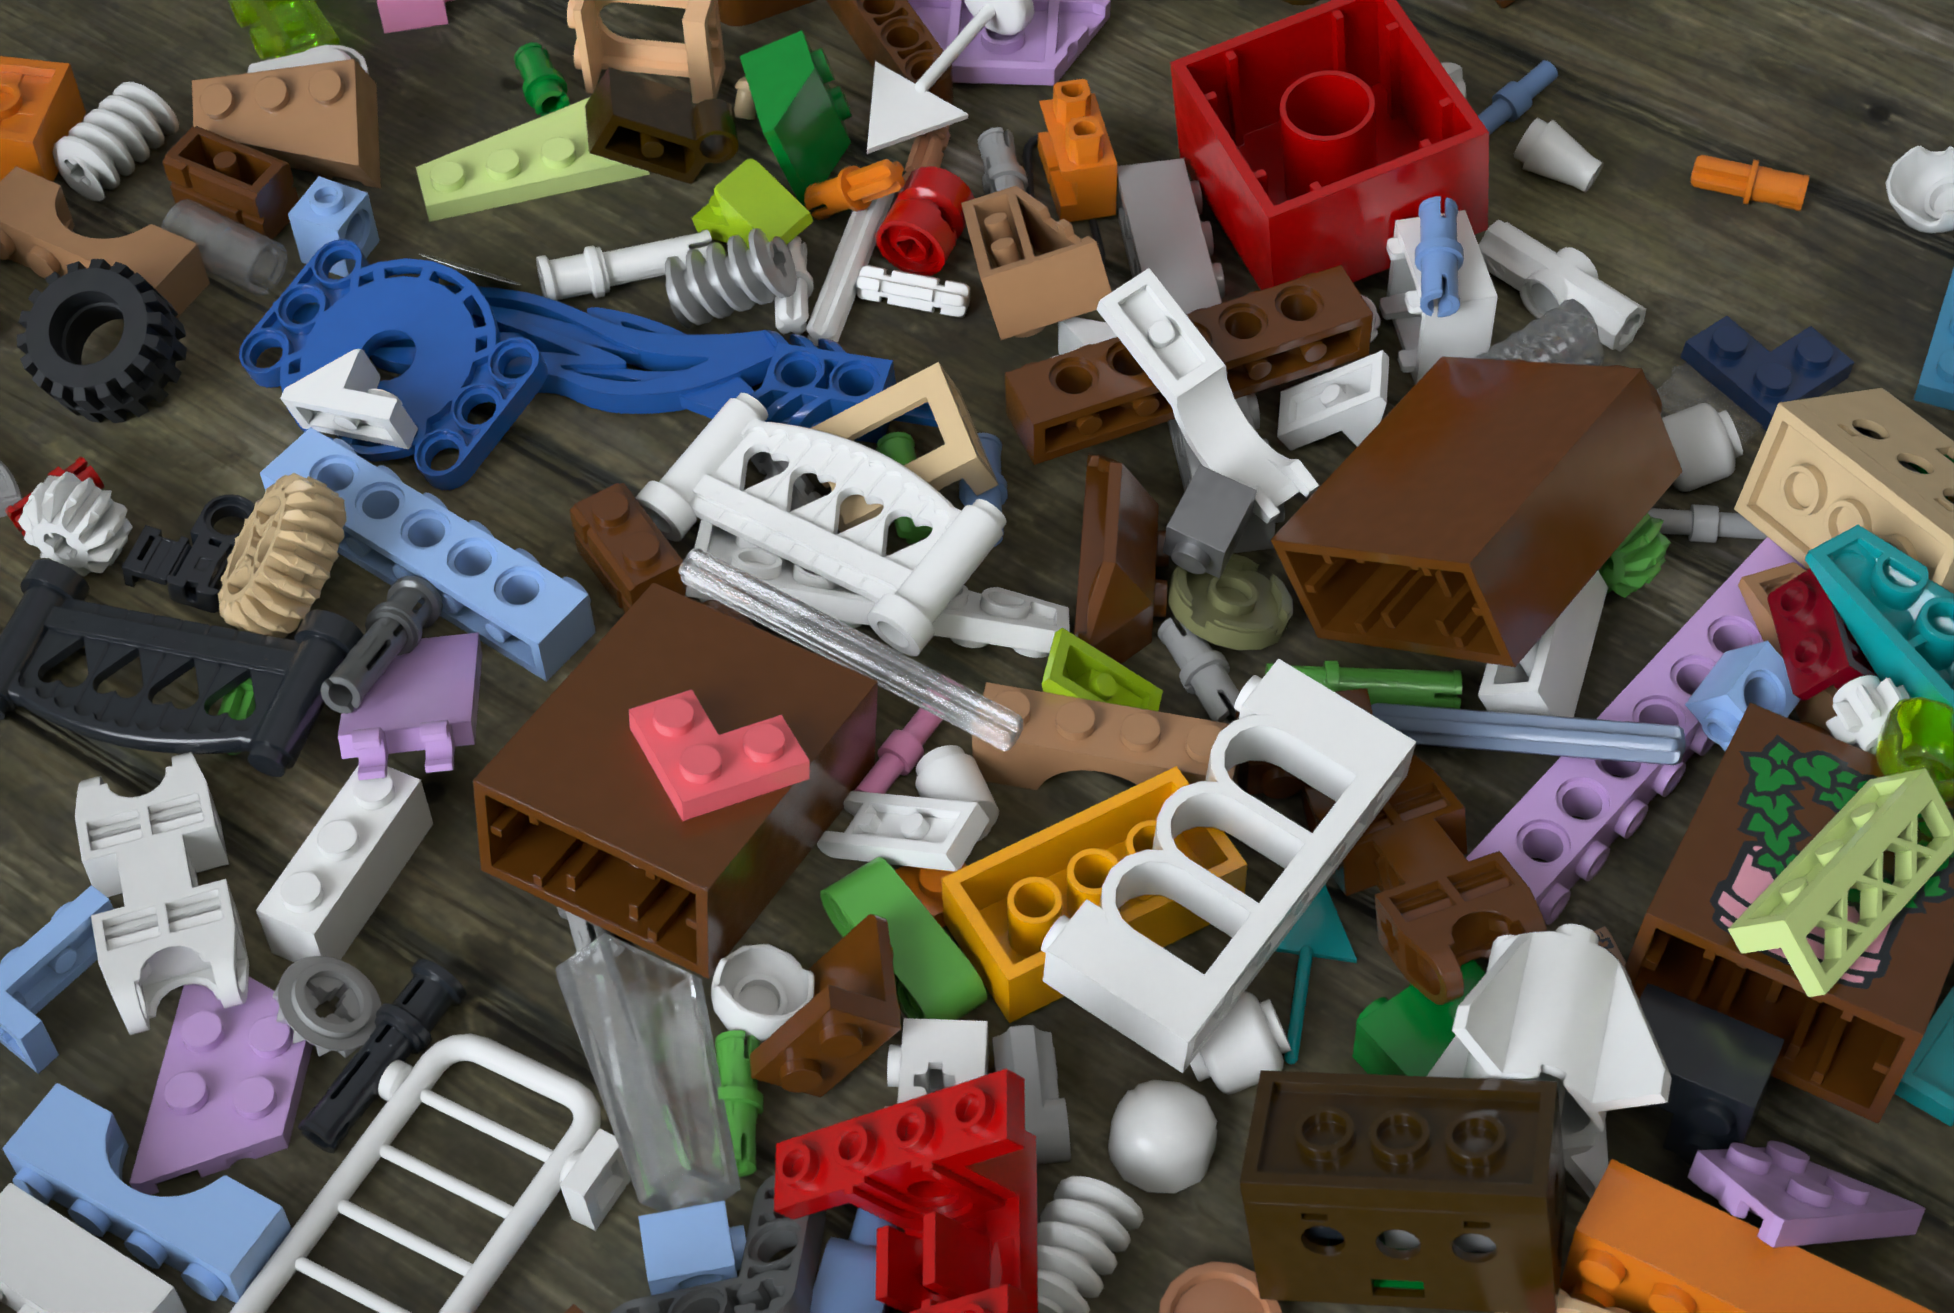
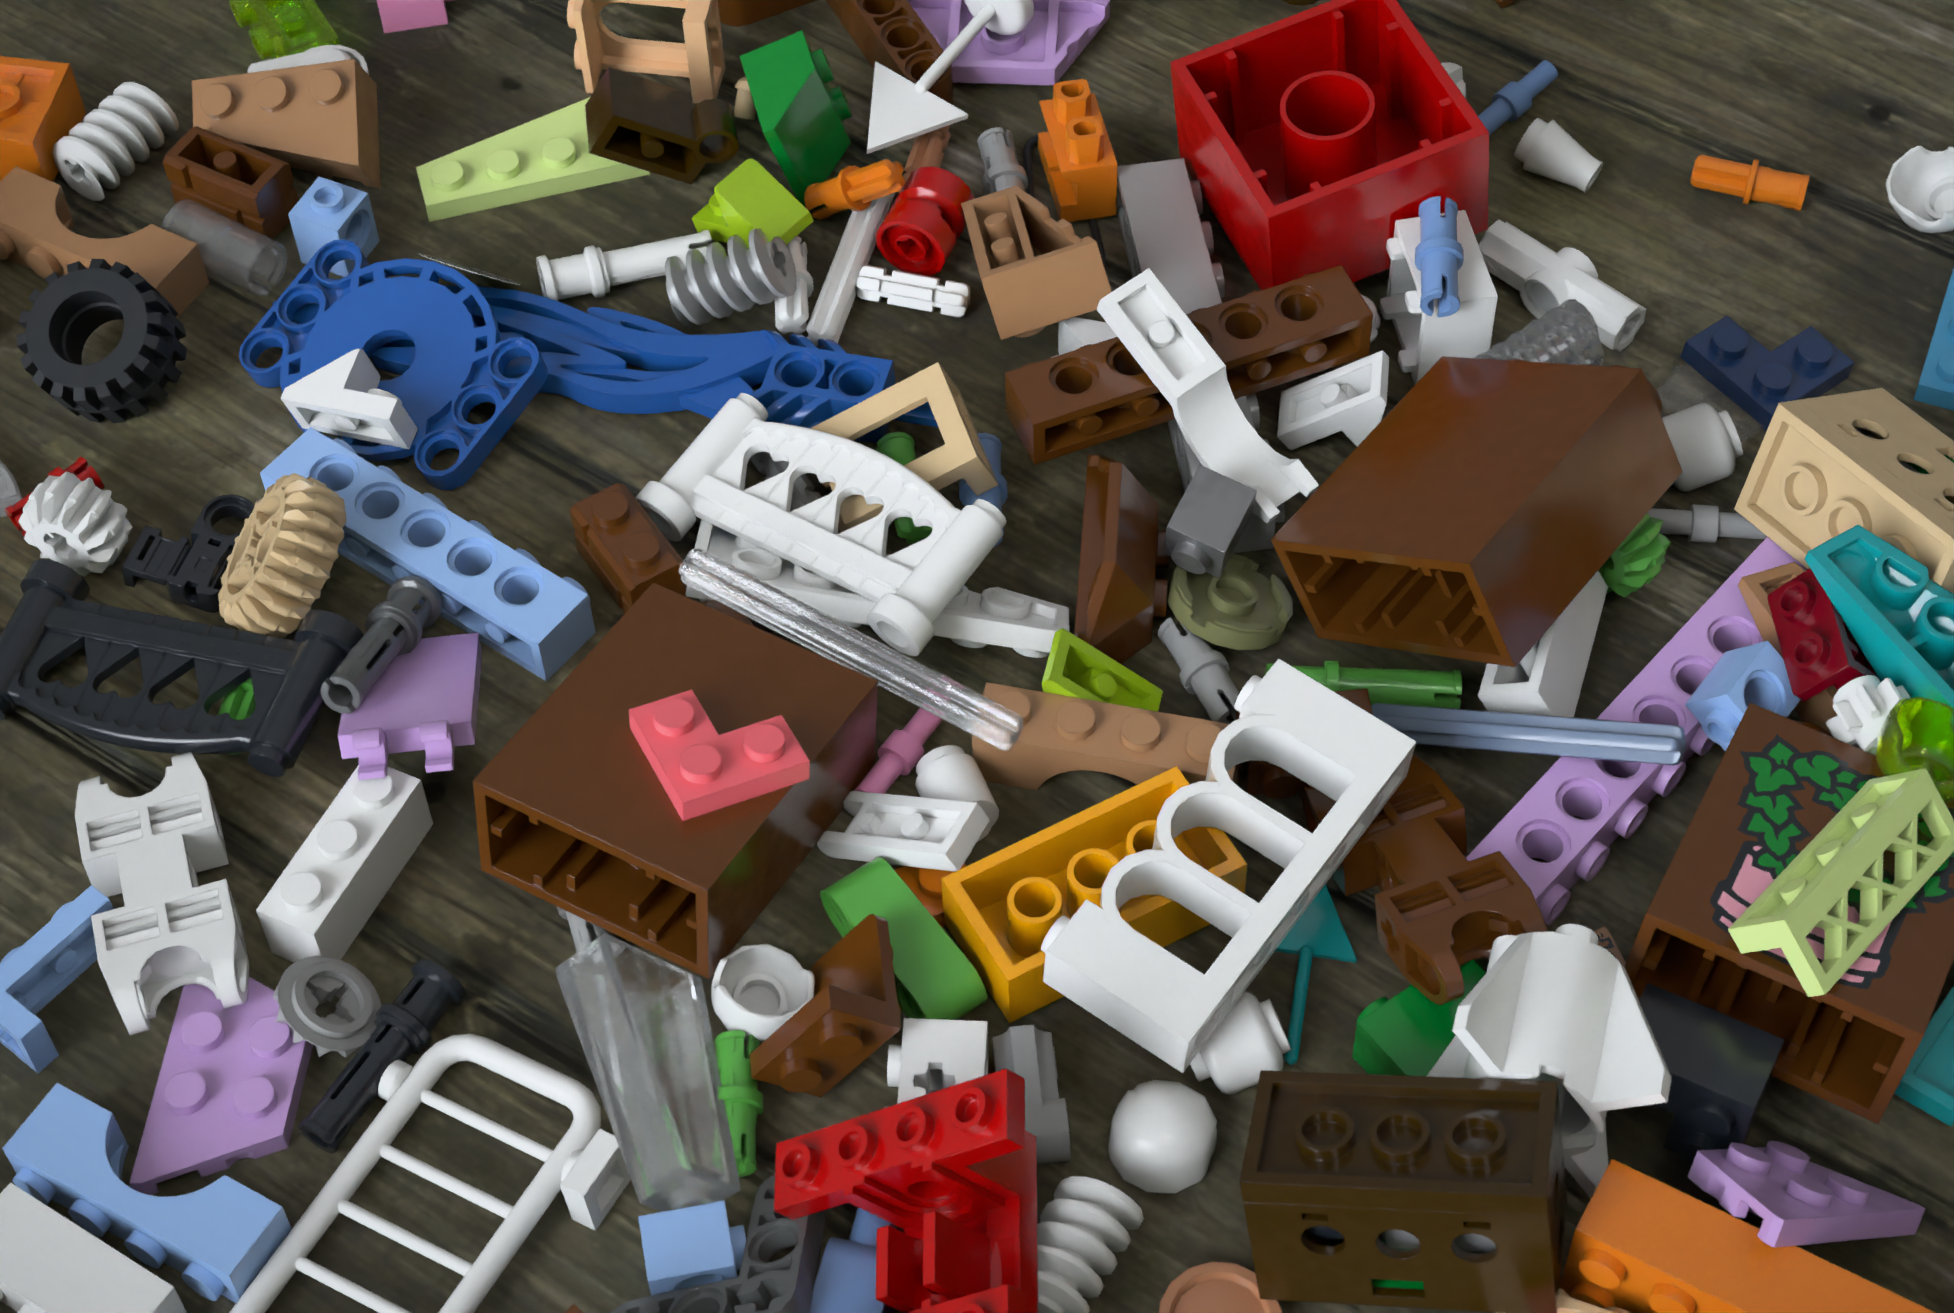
green pin [514,42,570,117] -> none

